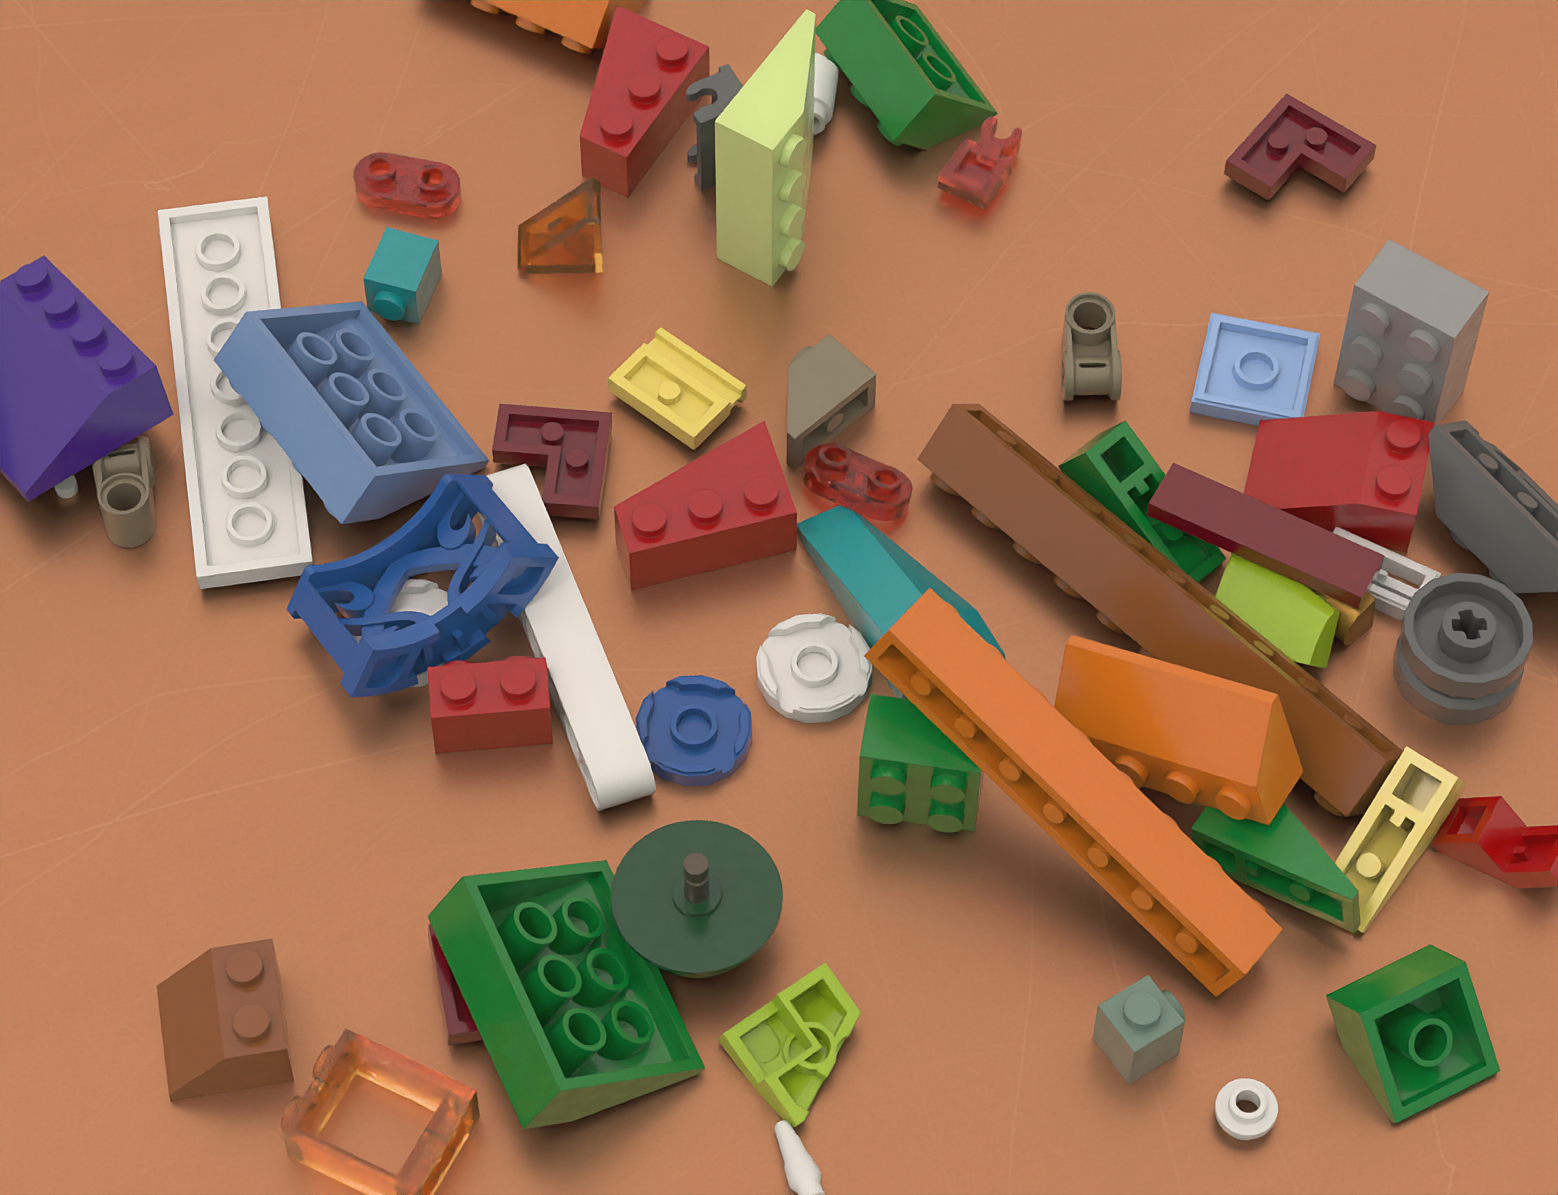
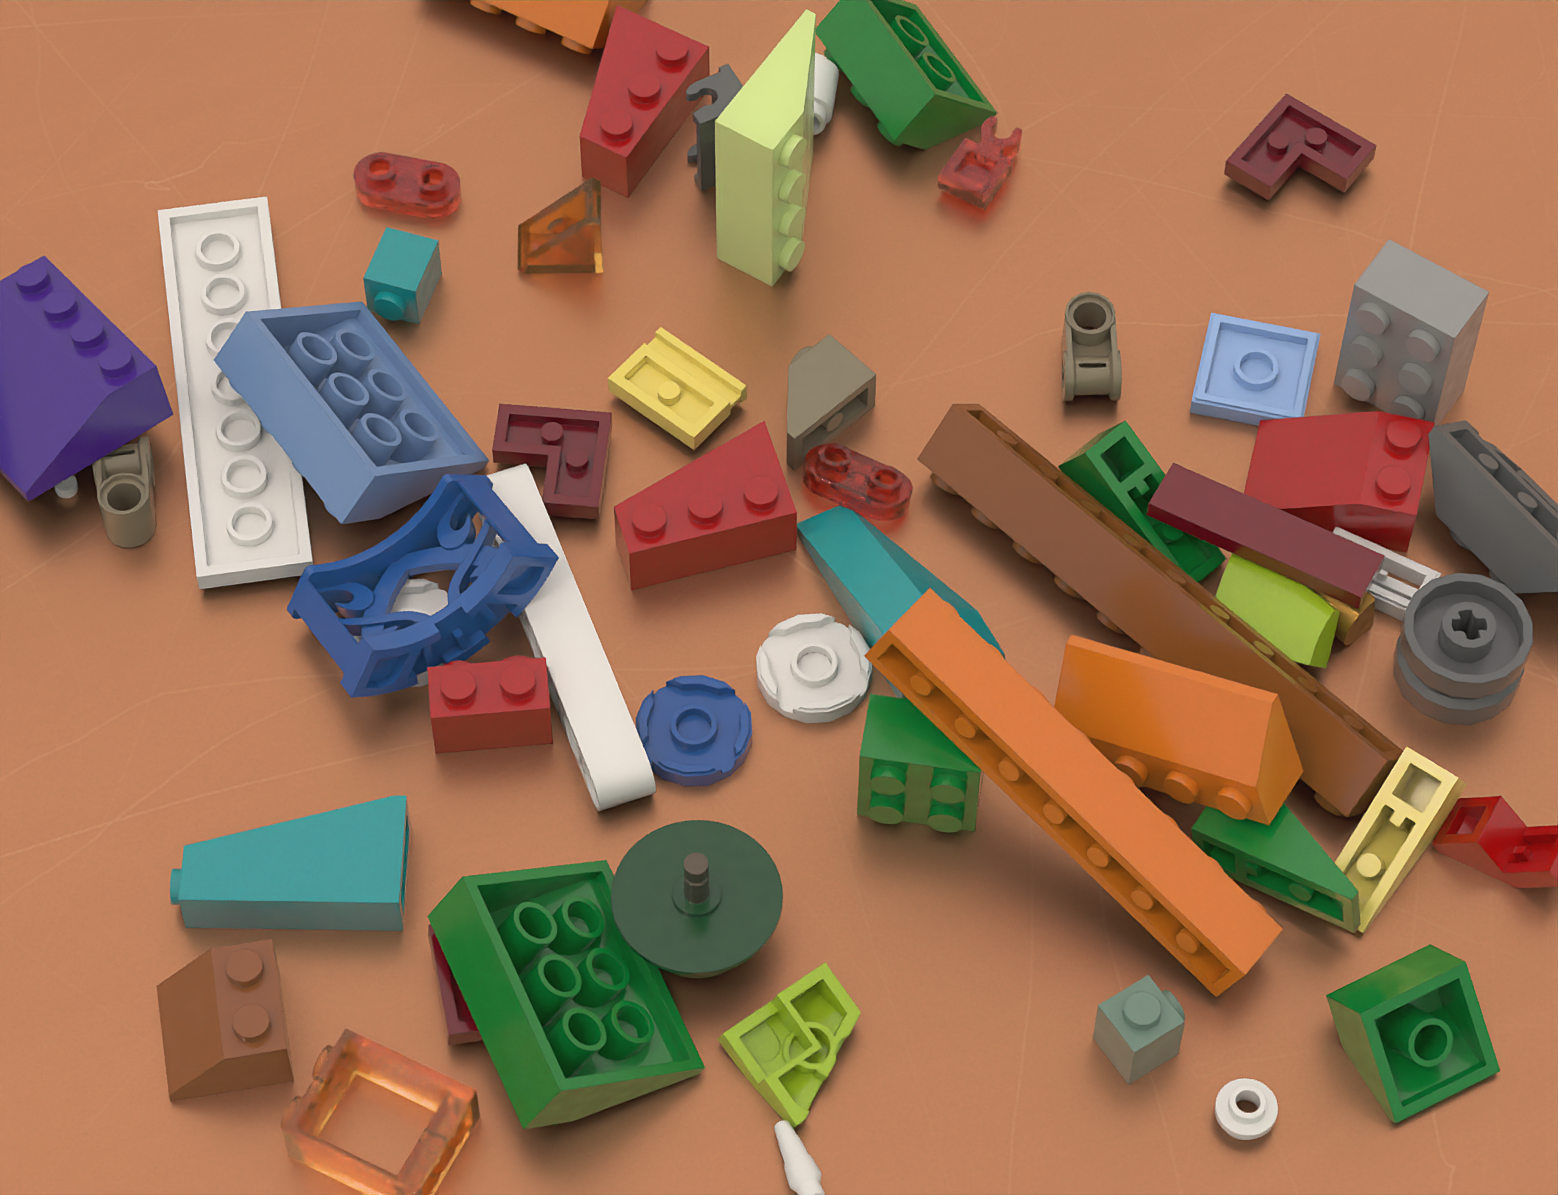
none -> teal slope [170,795,411,931]

